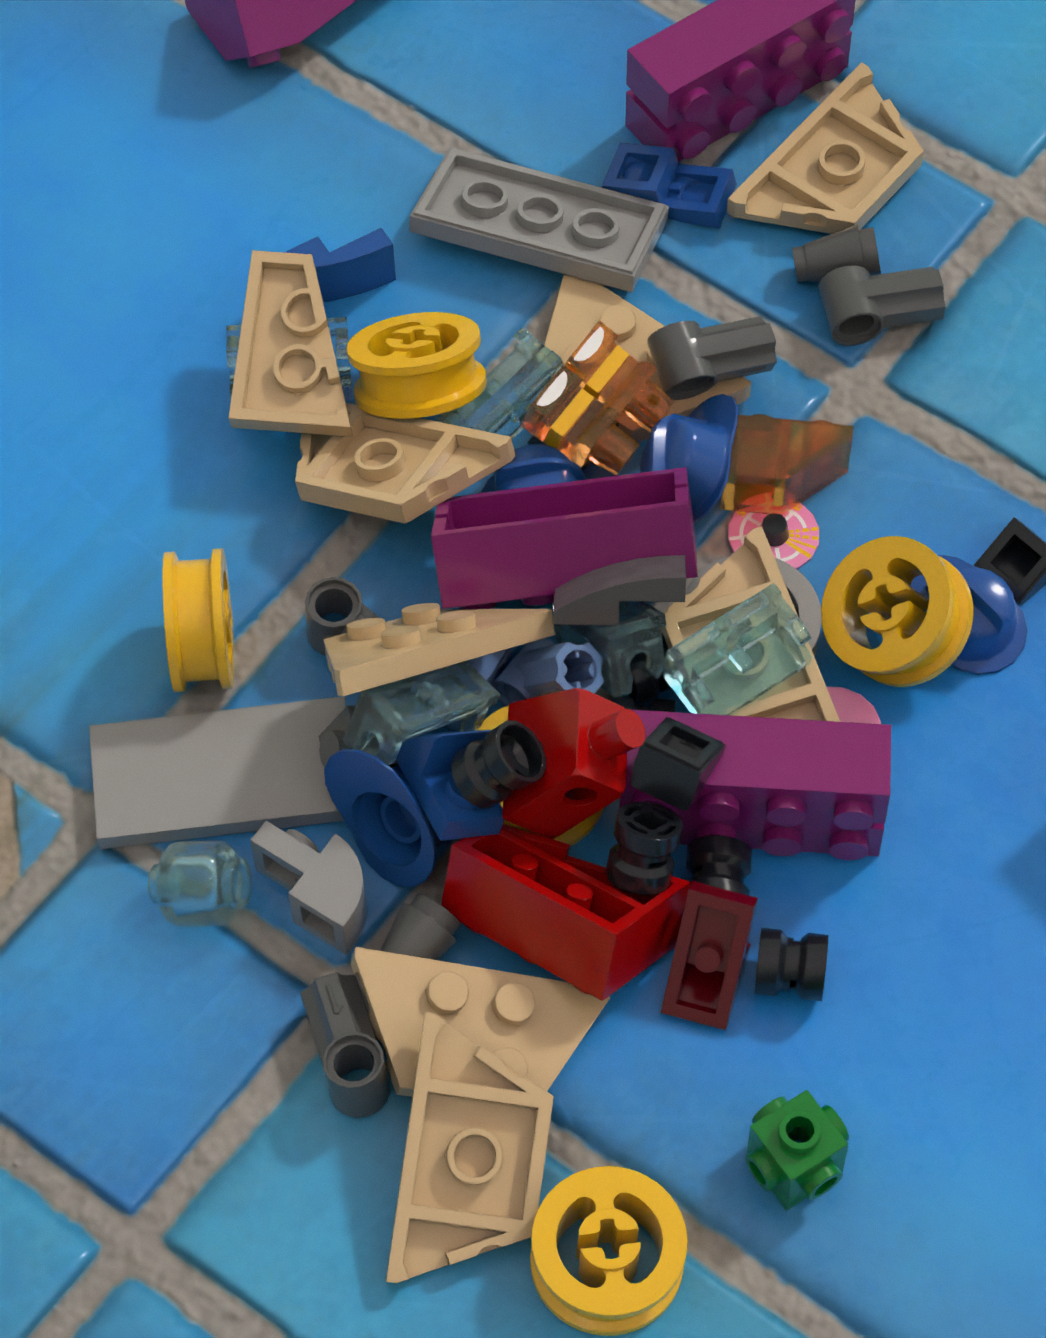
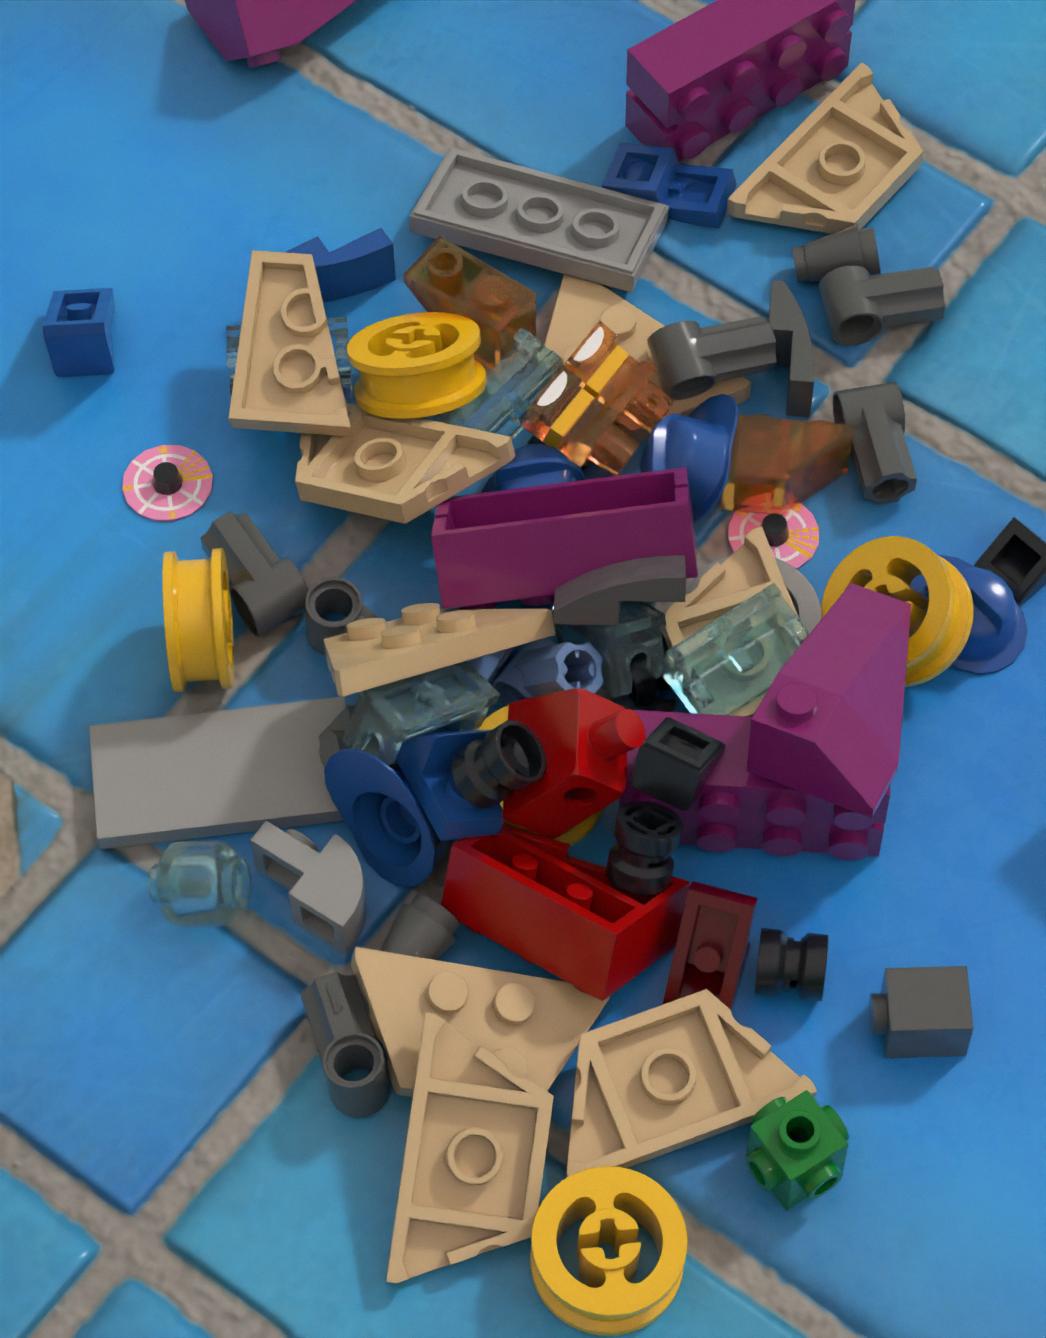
black wheel [686,835,752,895] -> none
none -> blue slope [43,288,115,377]
none -> bright pink piece [122,445,213,522]
none -> dark grey piece [200,512,309,637]
none -> clear orange slope [403,236,536,375]
none -> tan wing [566,989,817,1178]
none -> magenta wedge [747,583,911,818]
none -> dark grey slope [768,280,814,417]
none -> dark grey piece [832,382,917,505]
none -> dark grey brick [869,966,973,1058]

